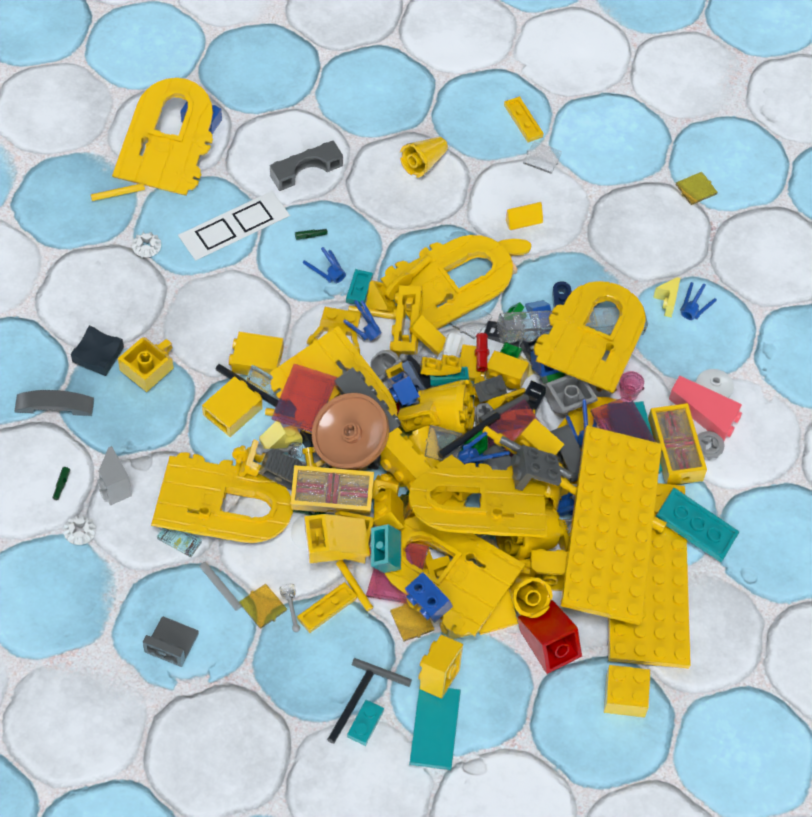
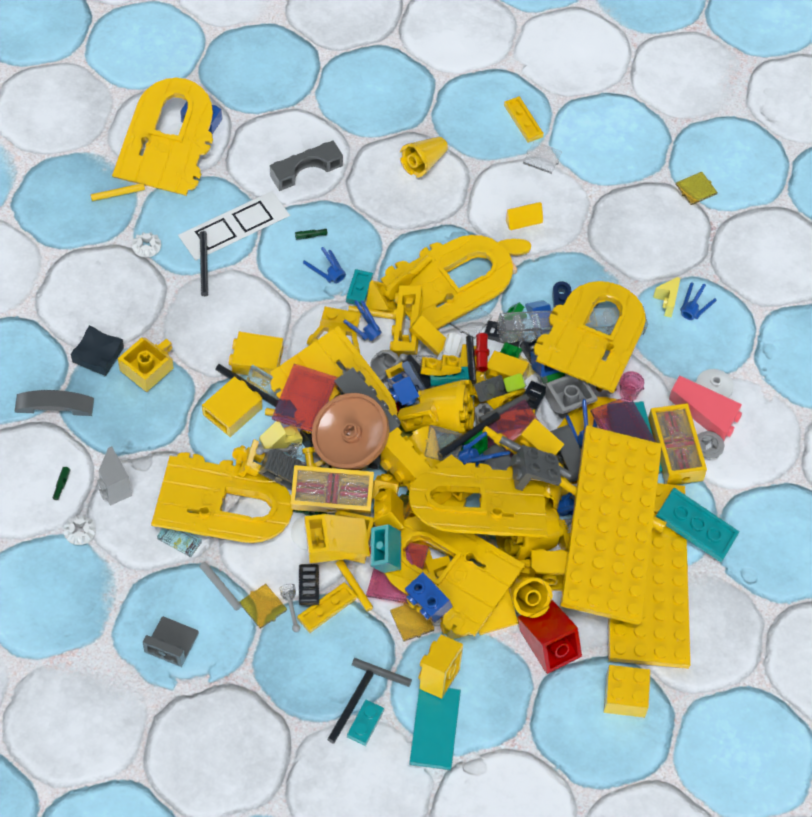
none -> black bar [200,231,208,297]
none -> black slope [299,564,319,605]
none -> black bar [466,335,477,384]
none -> lime slope [504,373,527,393]

